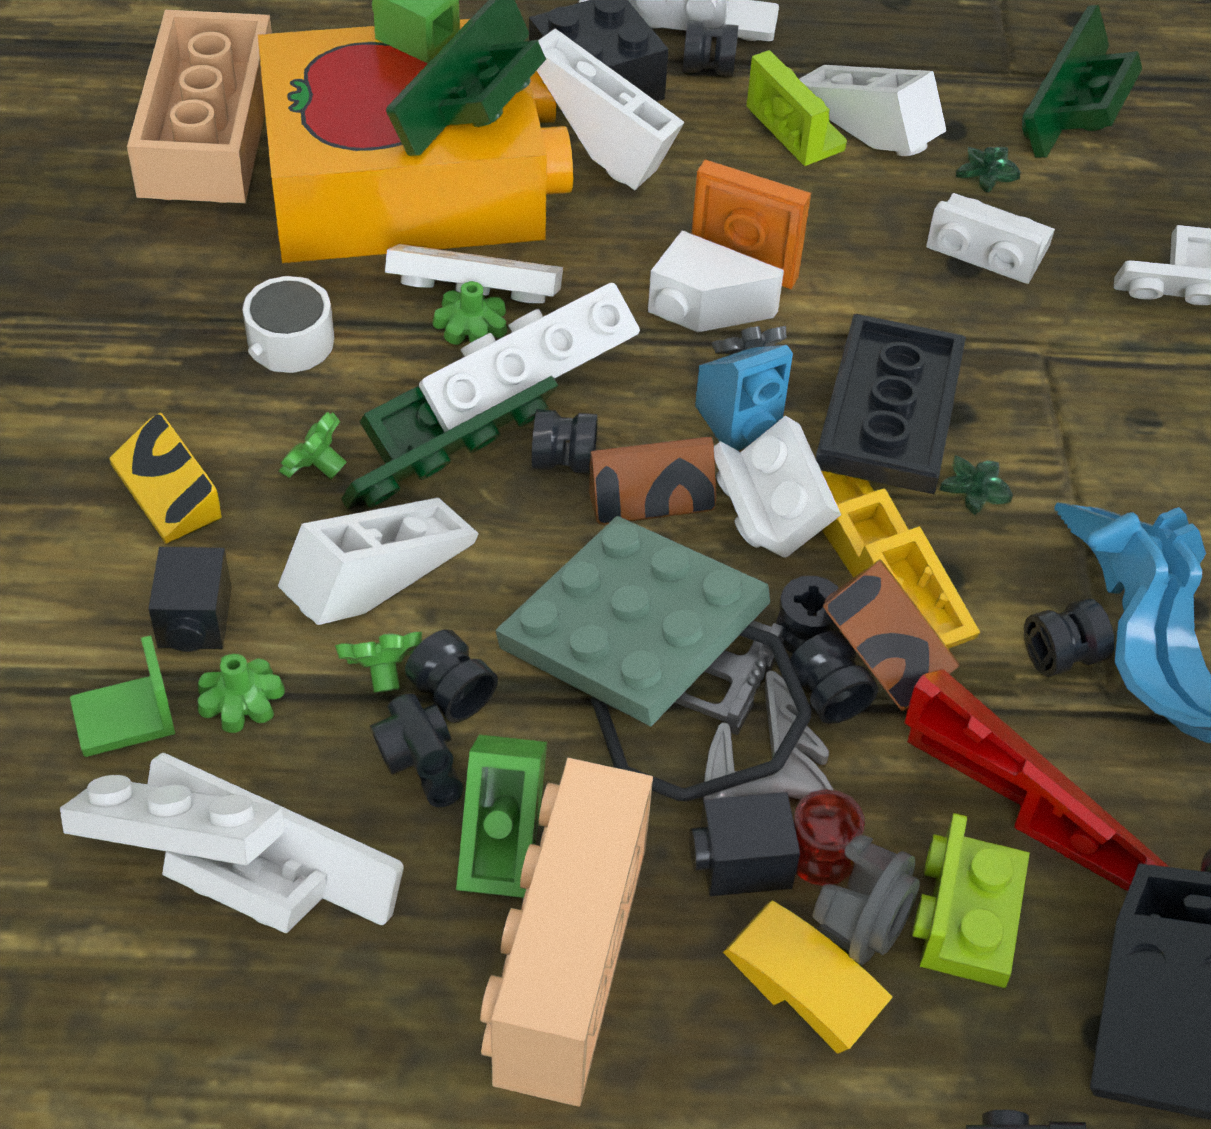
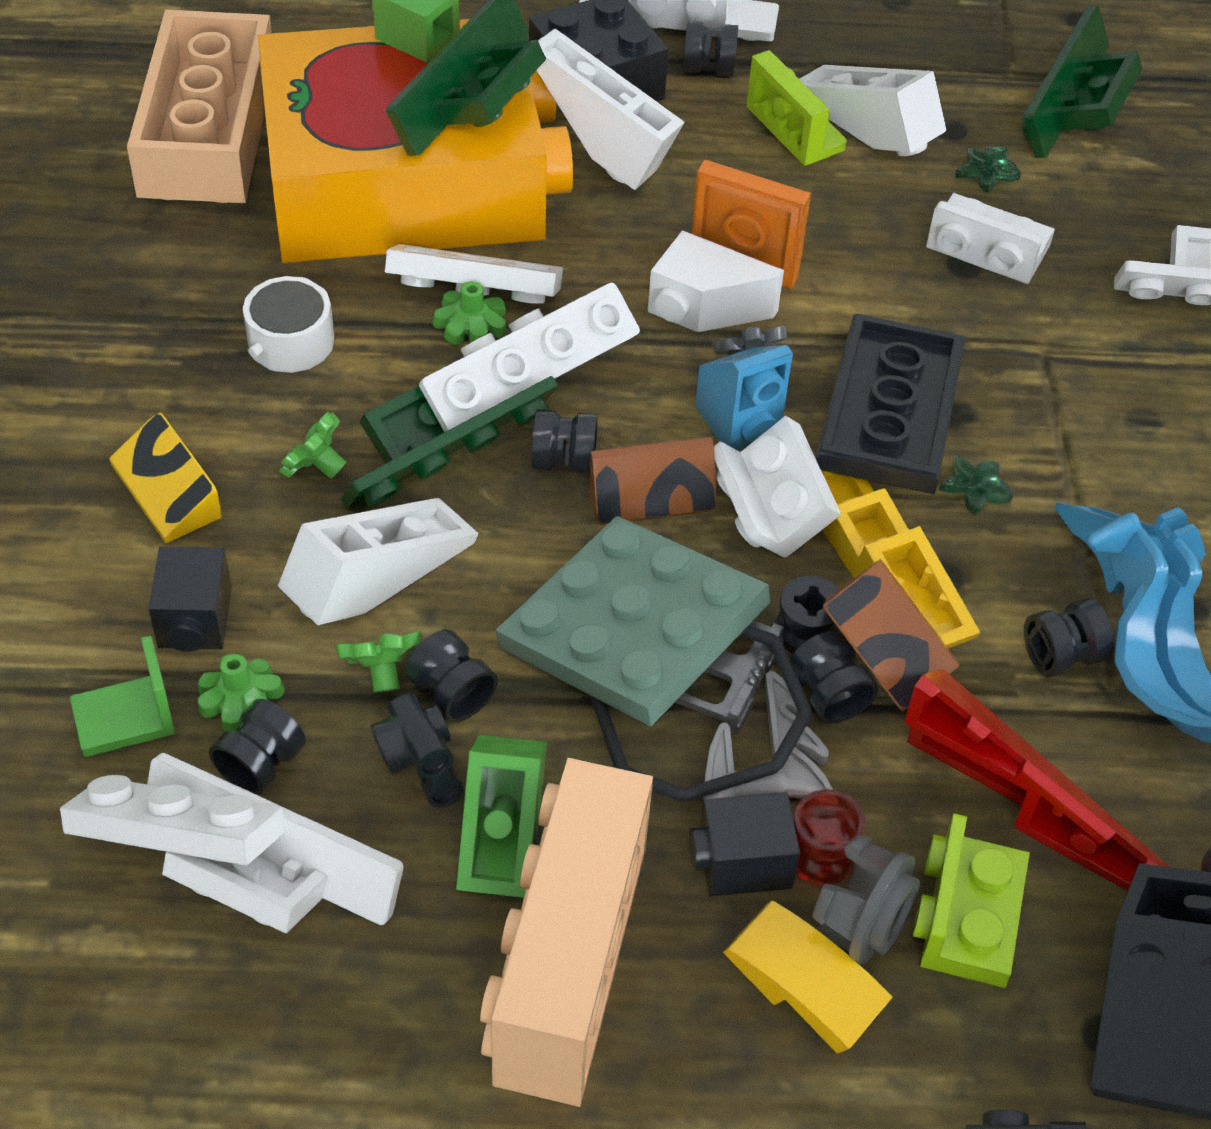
none -> black wheel [208,699,306,795]

